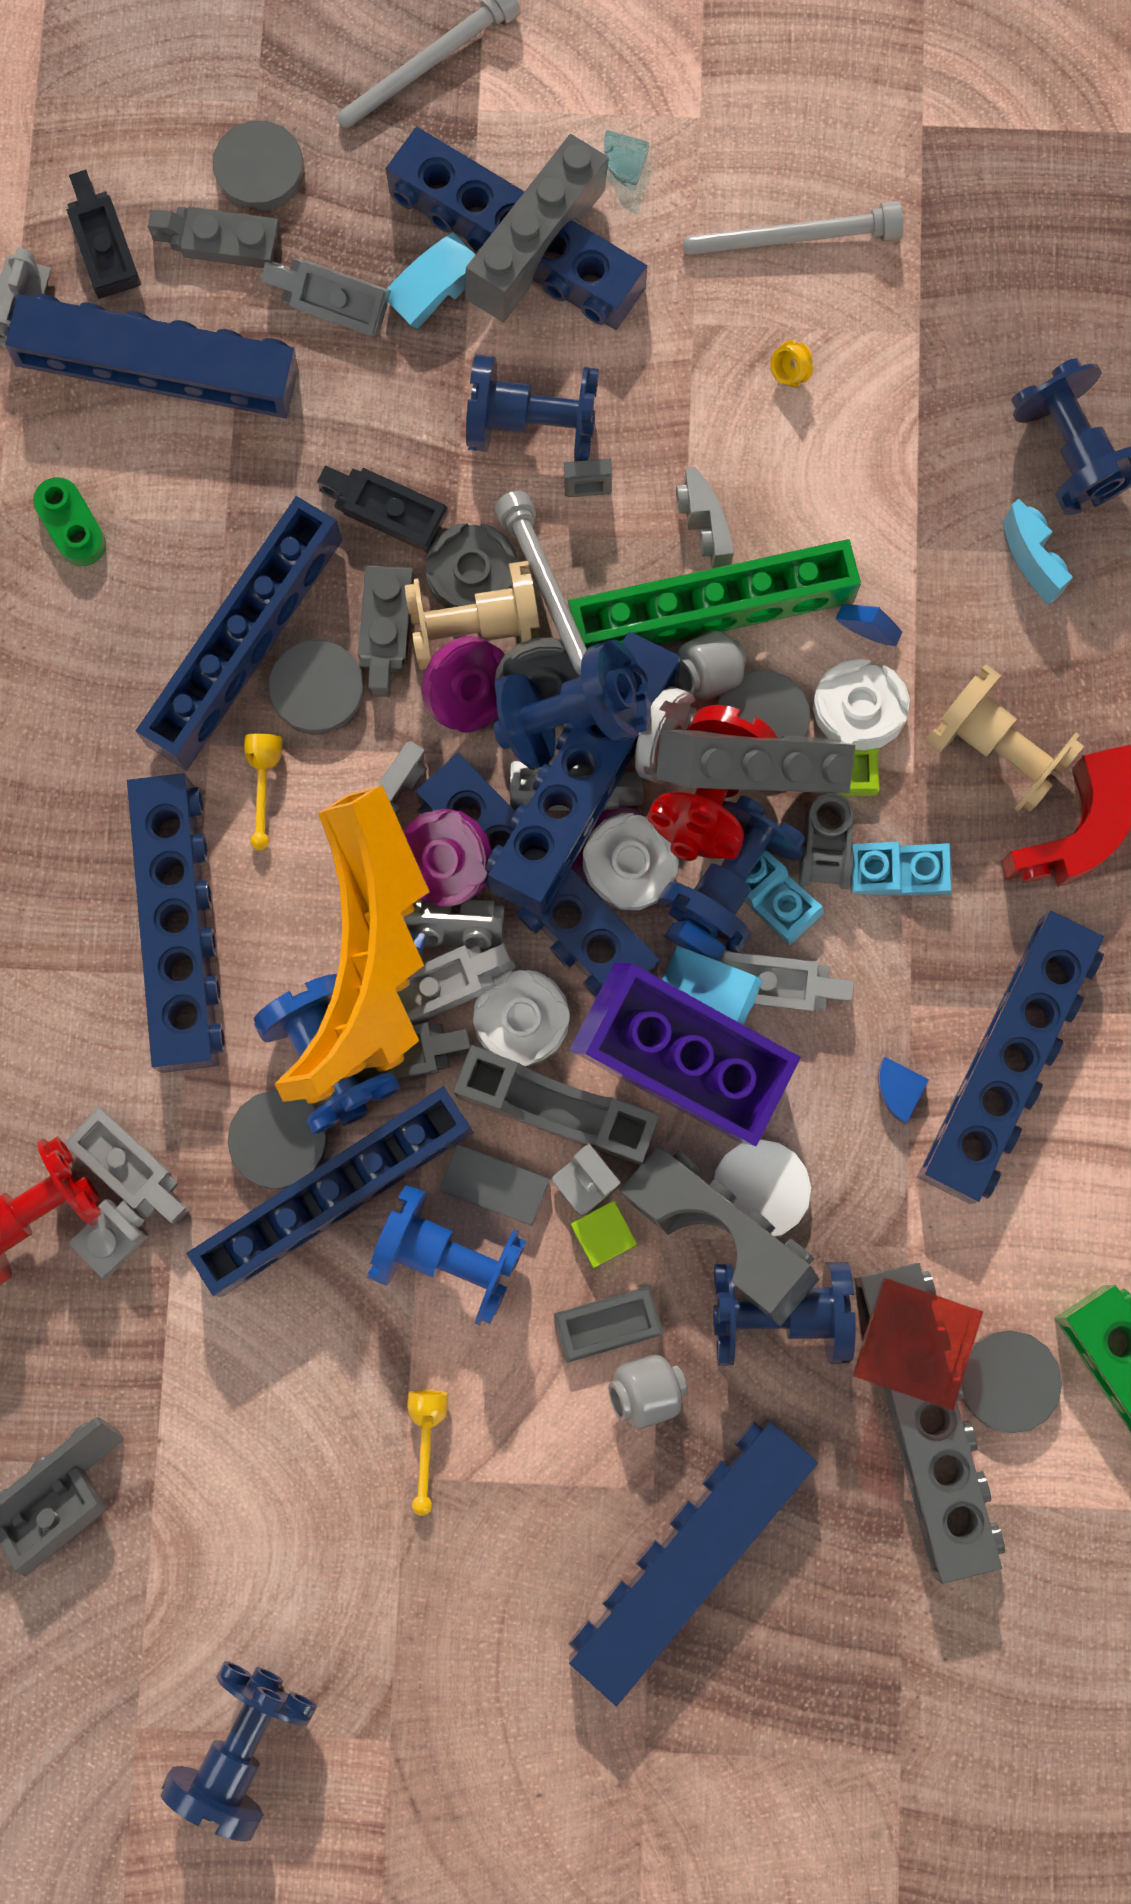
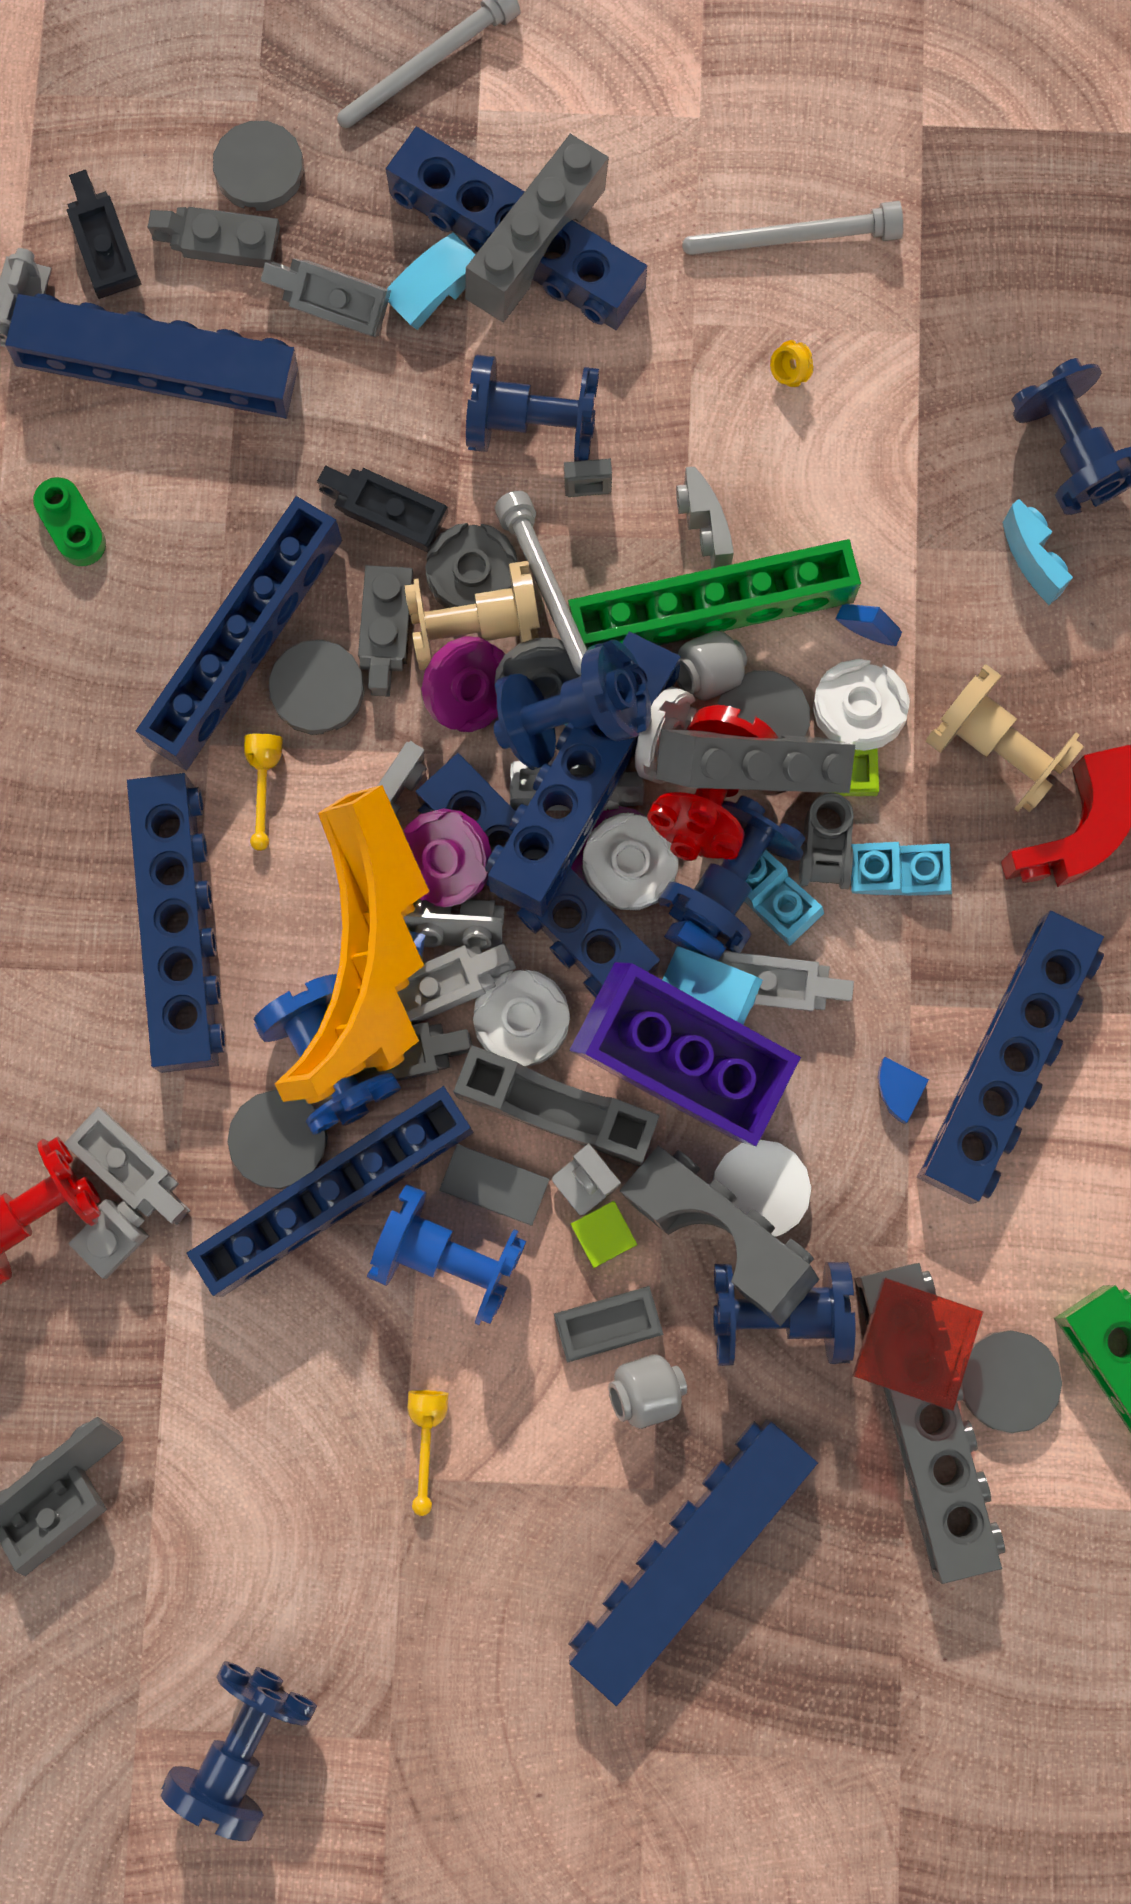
clear light blue tile [604,130,649,190] -> none

